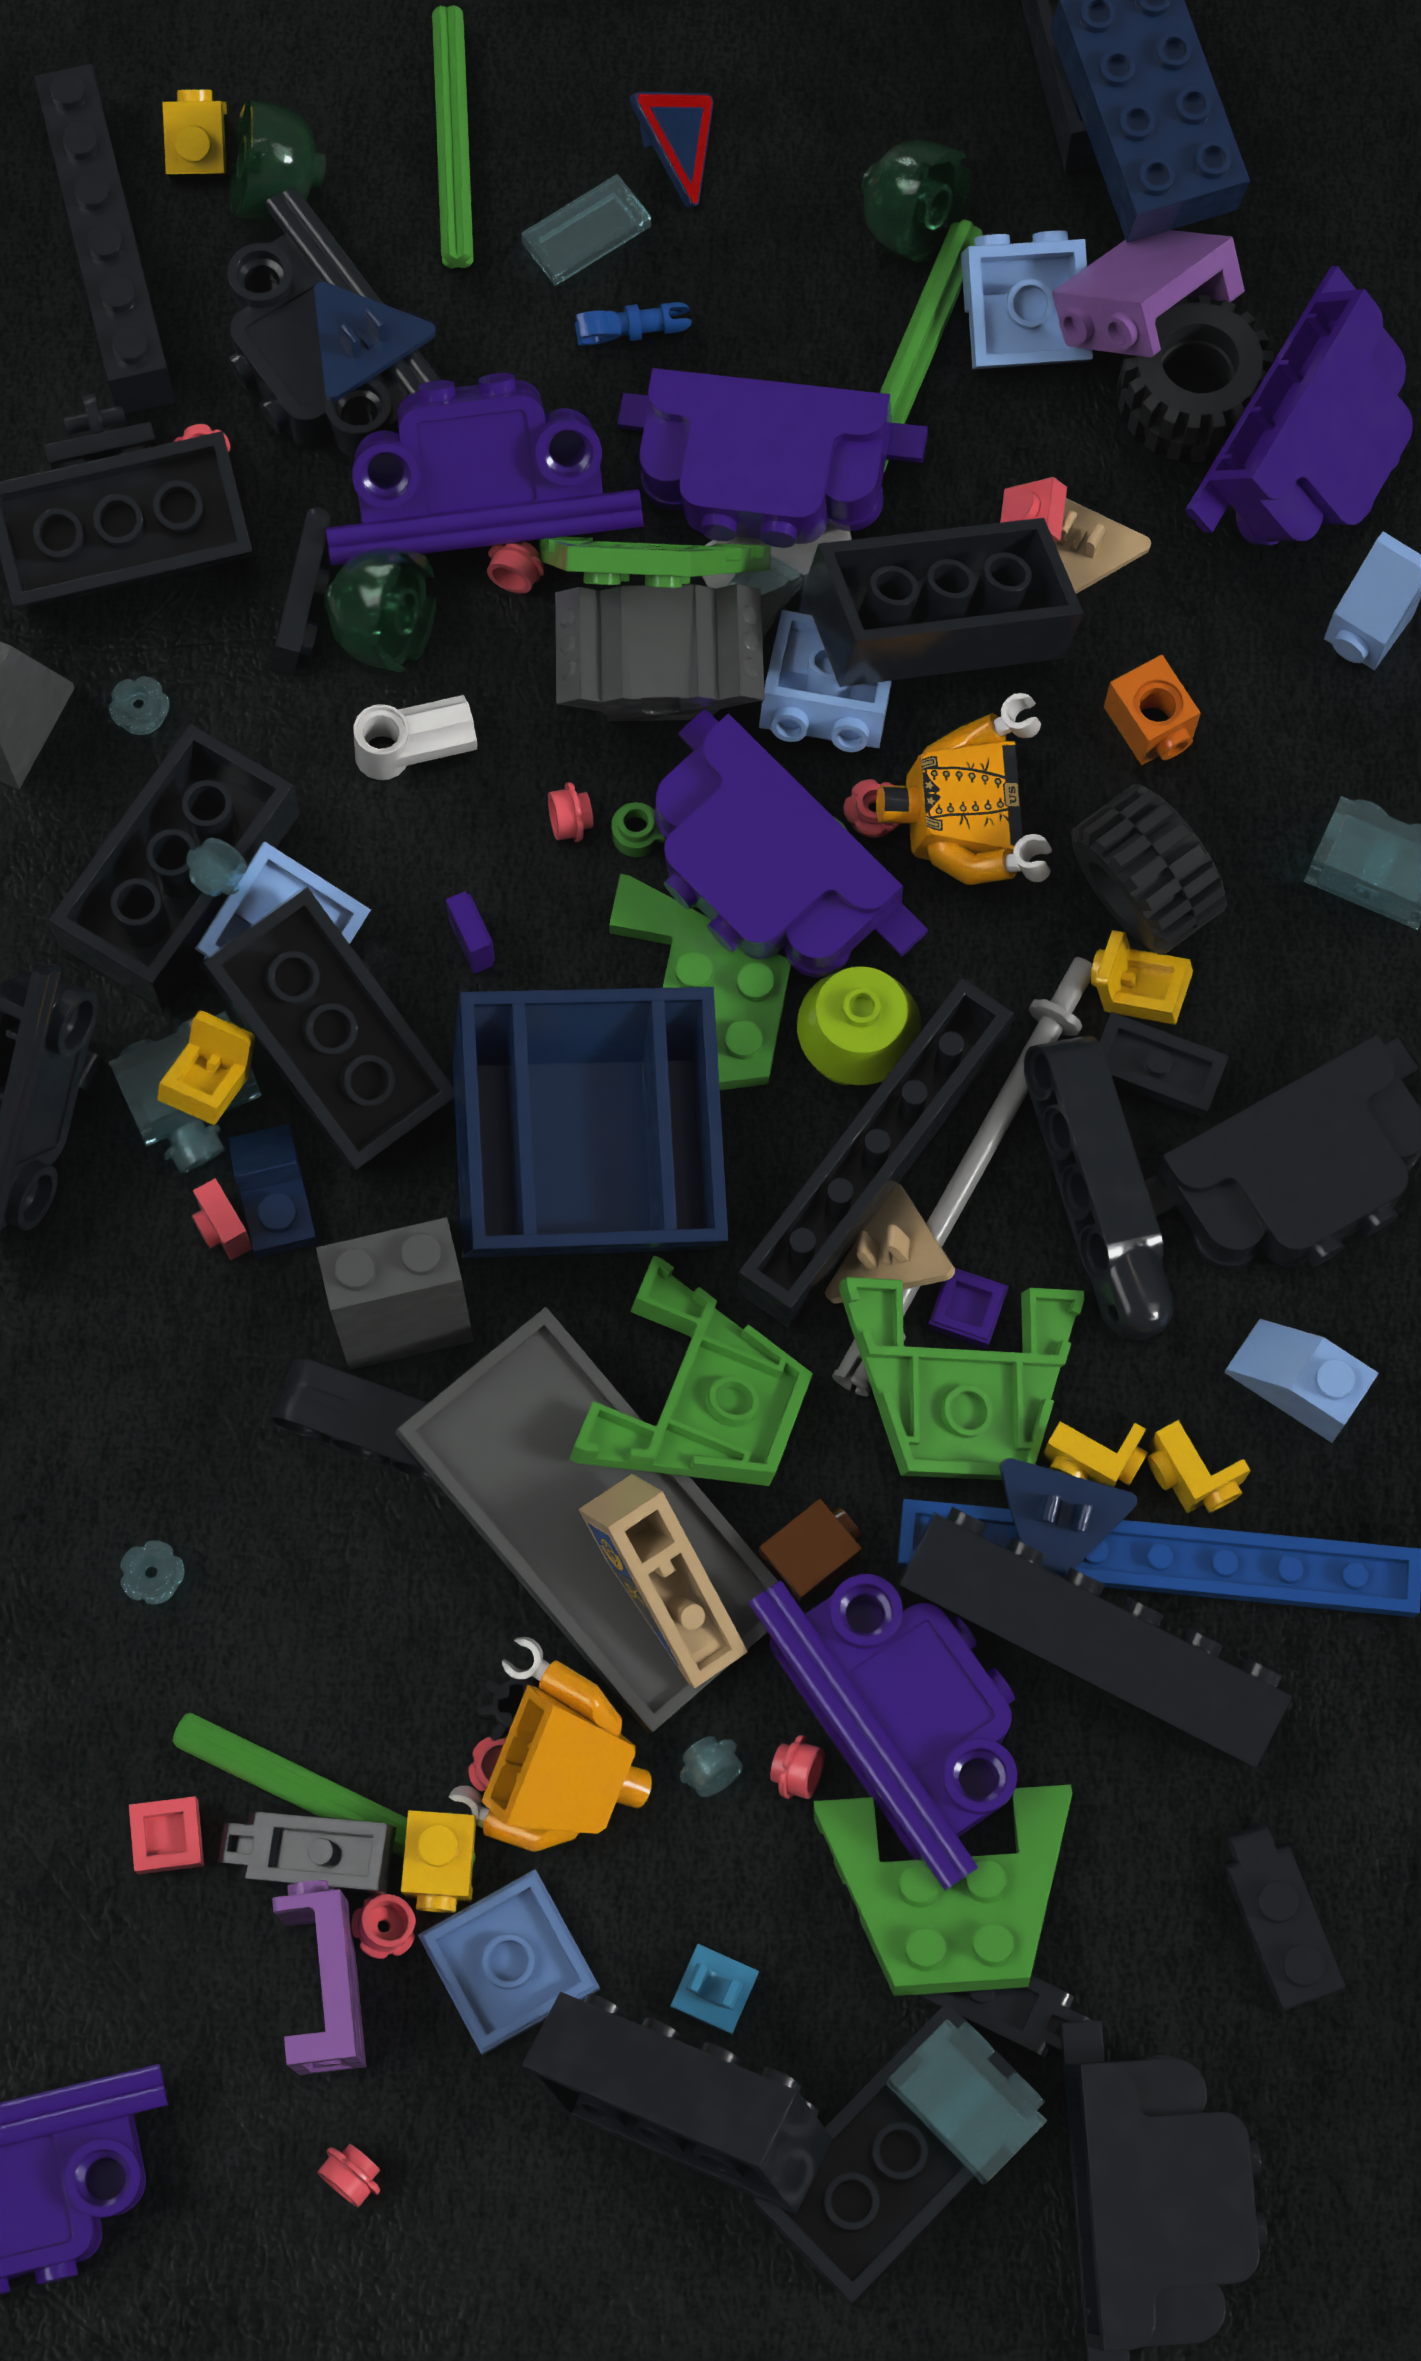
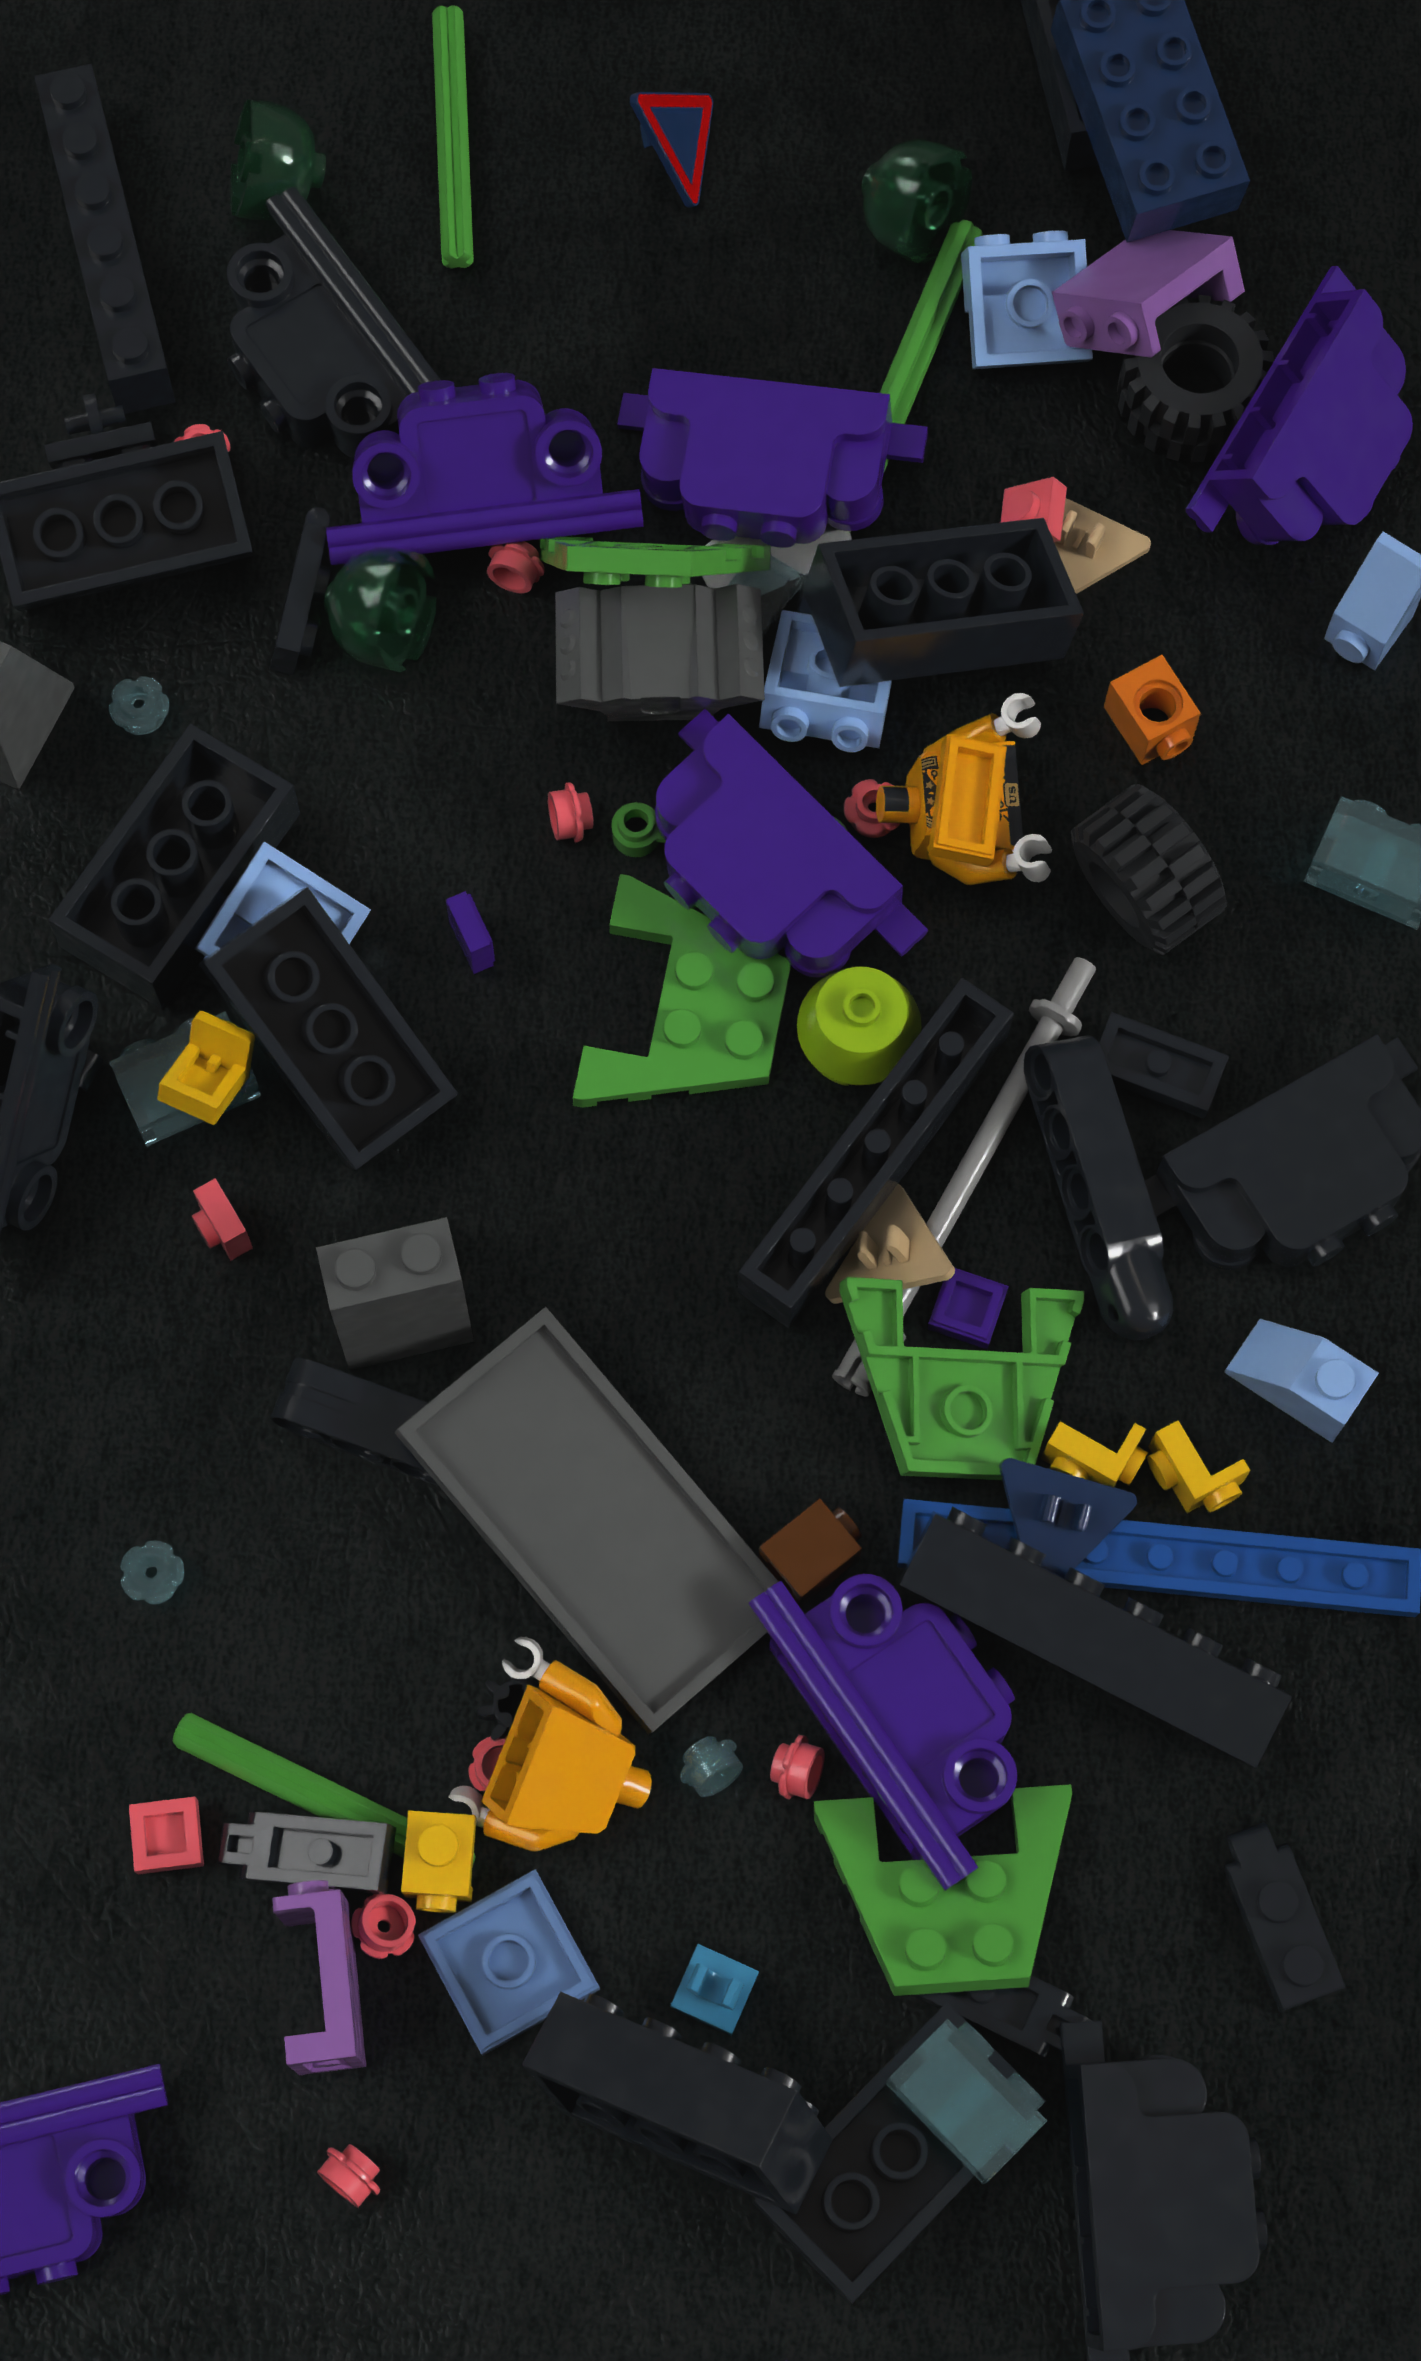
yellow bracket [162,90,227,175] -> none
clear light blue plate [164,1119,225,1174] -> none
clear light blue plate [186,838,247,896] -> none
dark blue slope [228,1123,318,1259] -> none
dark blue piece [314,281,436,402] -> none
white piece [353,695,477,780] -> none
dark blue slope [453,987,728,1258] -> none
clear light blue tile [521,174,651,286] -> none
bright green wing [569,1256,813,1486] -> none
blue piece [575,302,692,346] -> none
tan slope [578,1474,748,1688] -> none
yellow bracket [1091,930,1193,1025] -> none
none -> light orange tile [928,734,1007,867]

